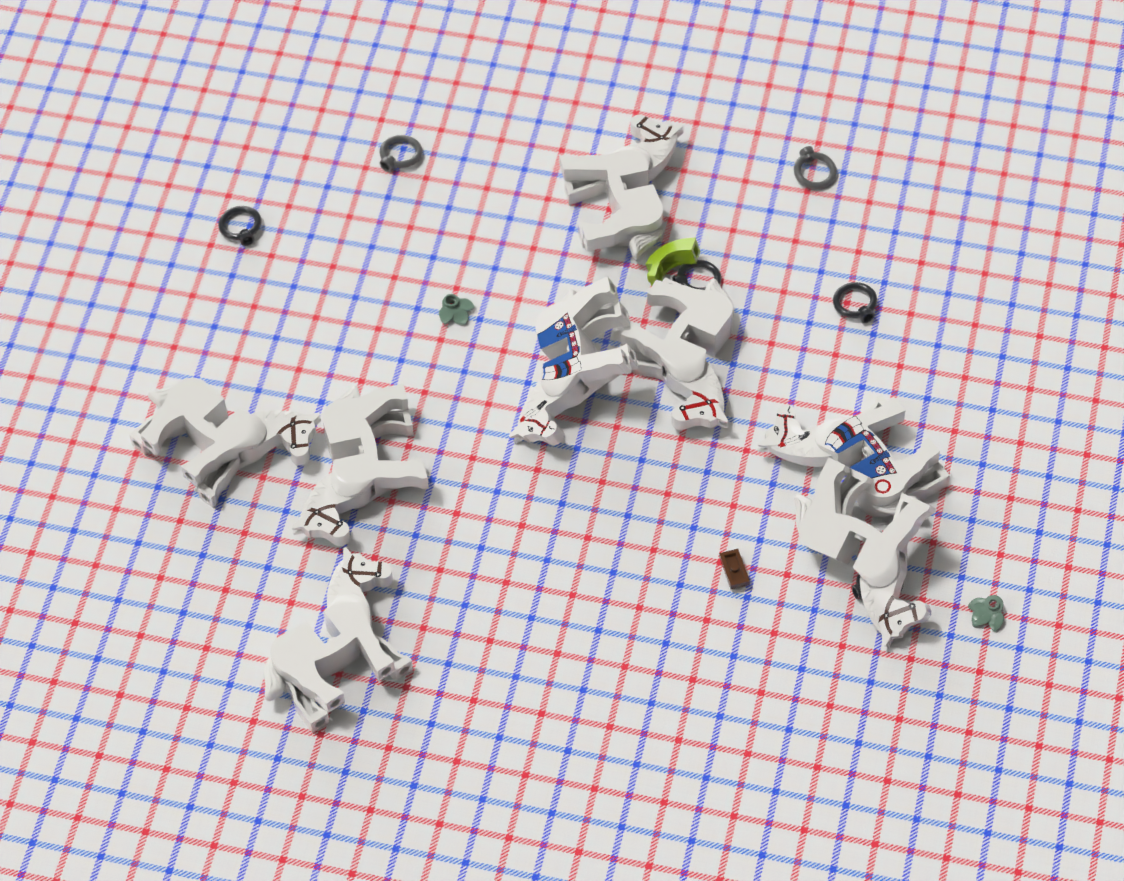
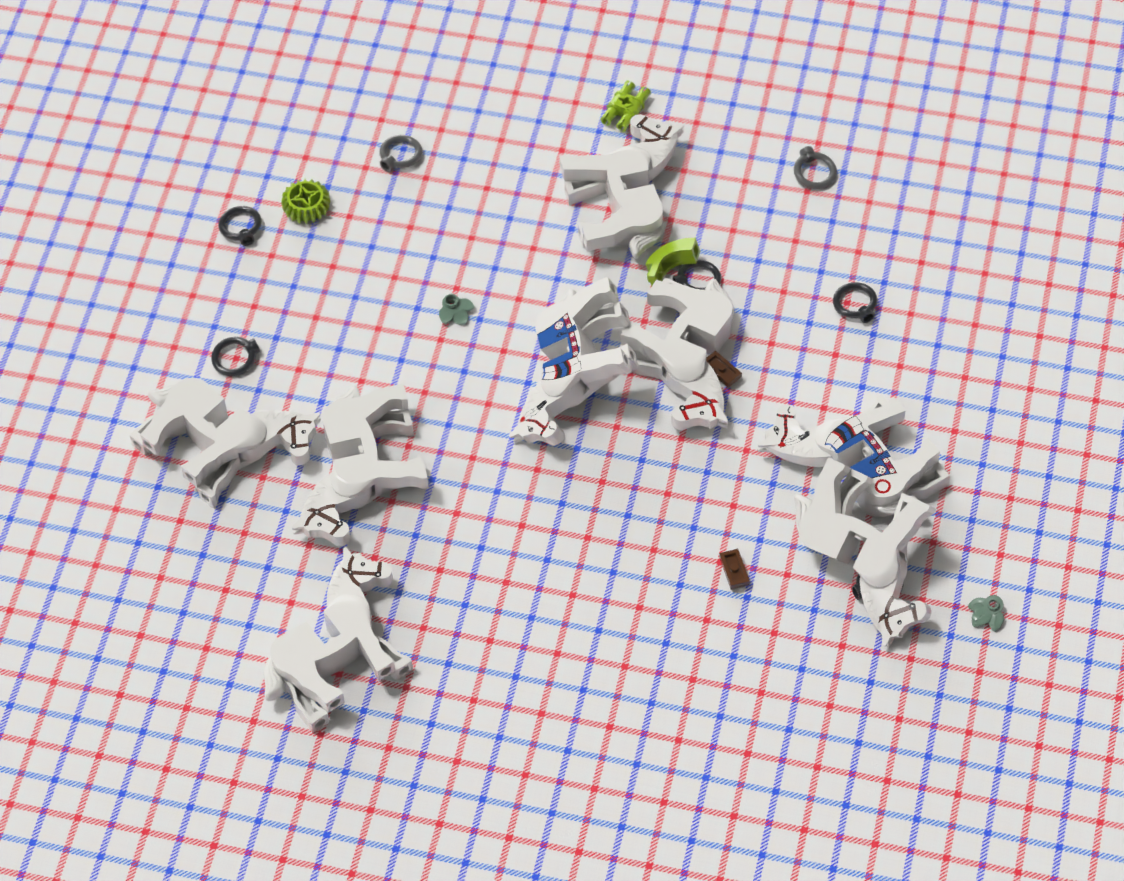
none -> black piece [211,337,260,377]
none -> lime gear [281,179,331,224]
none -> lime pin [600,80,651,132]
none -> reddish brown plate [706,350,742,388]

